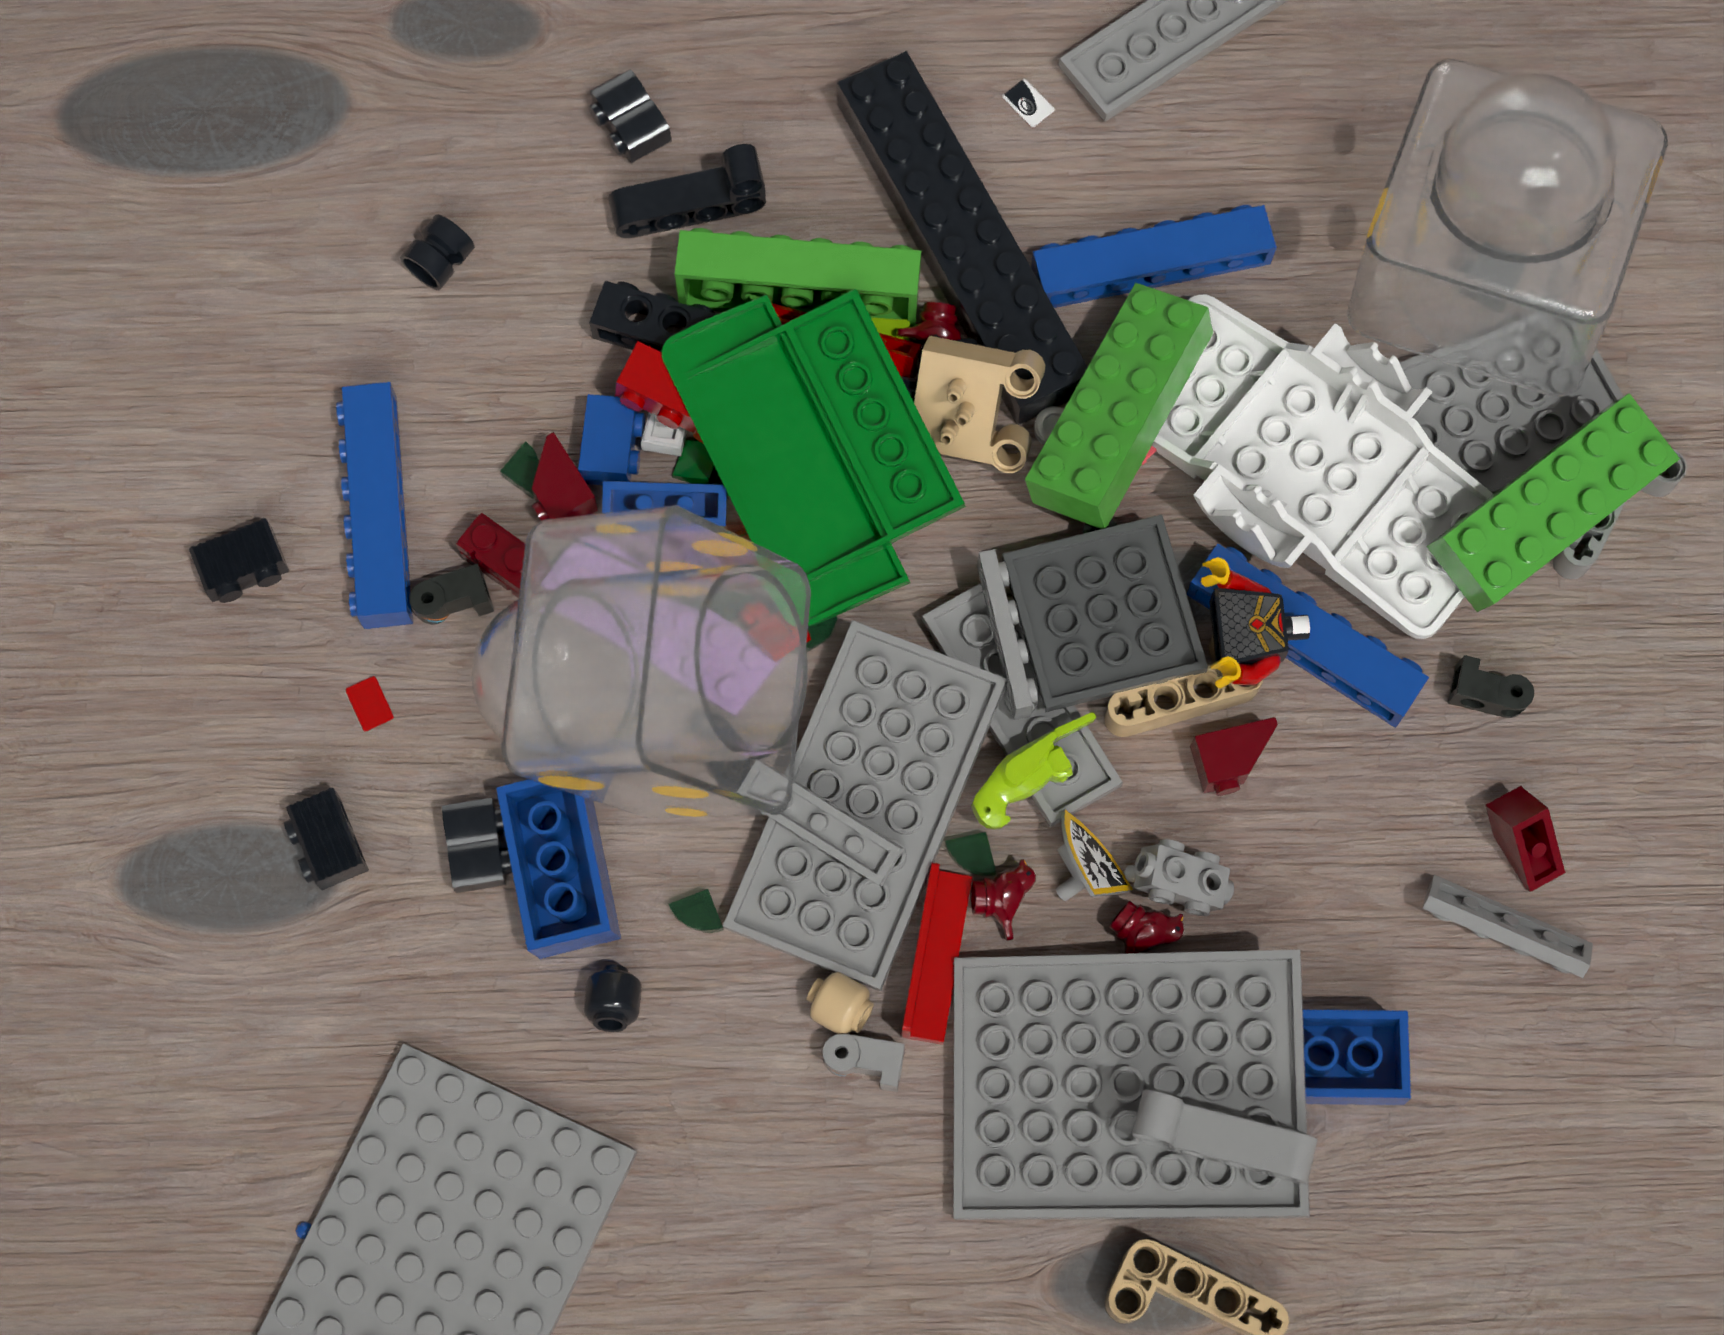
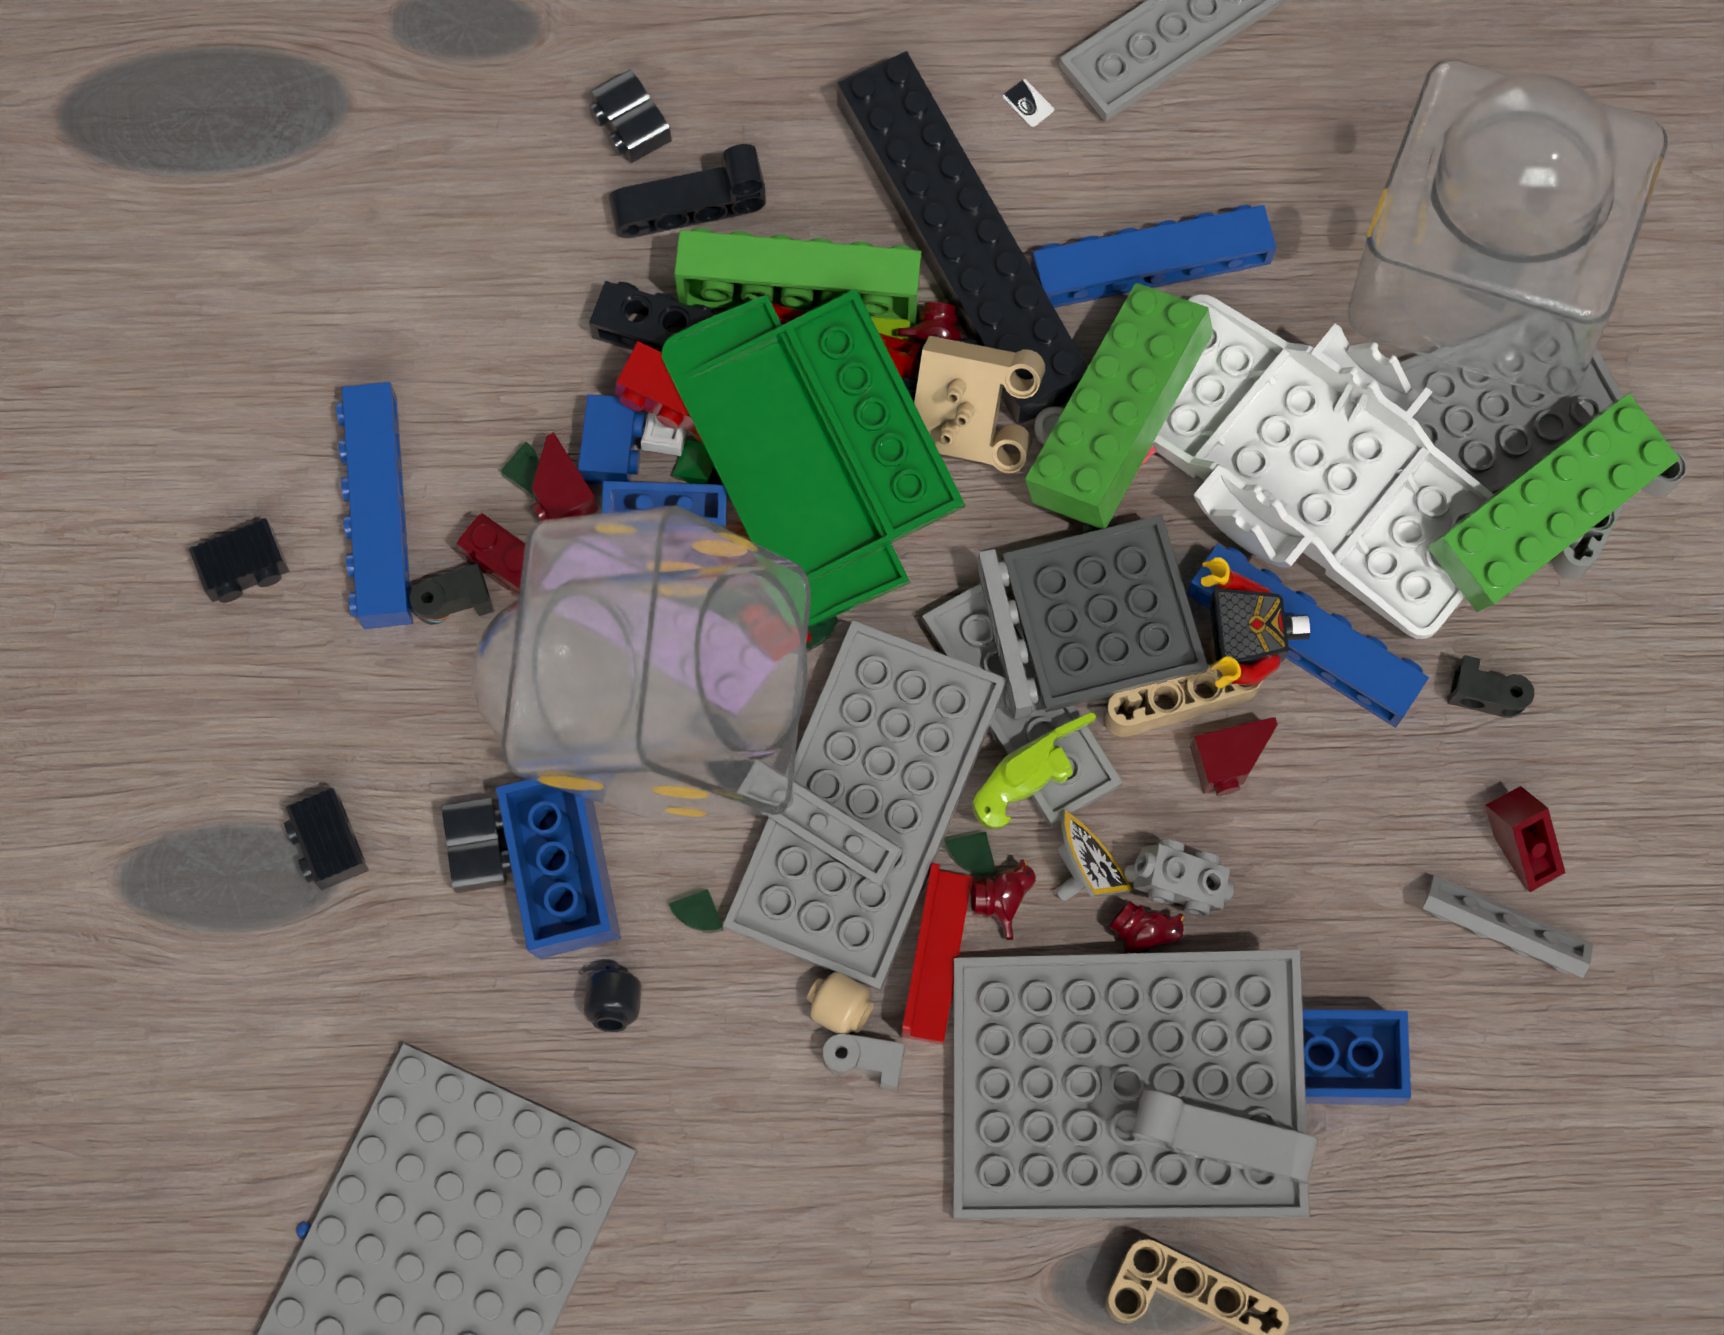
red sticker [346,676,394,732] -> none
black wheel [400,214,475,291] -> none

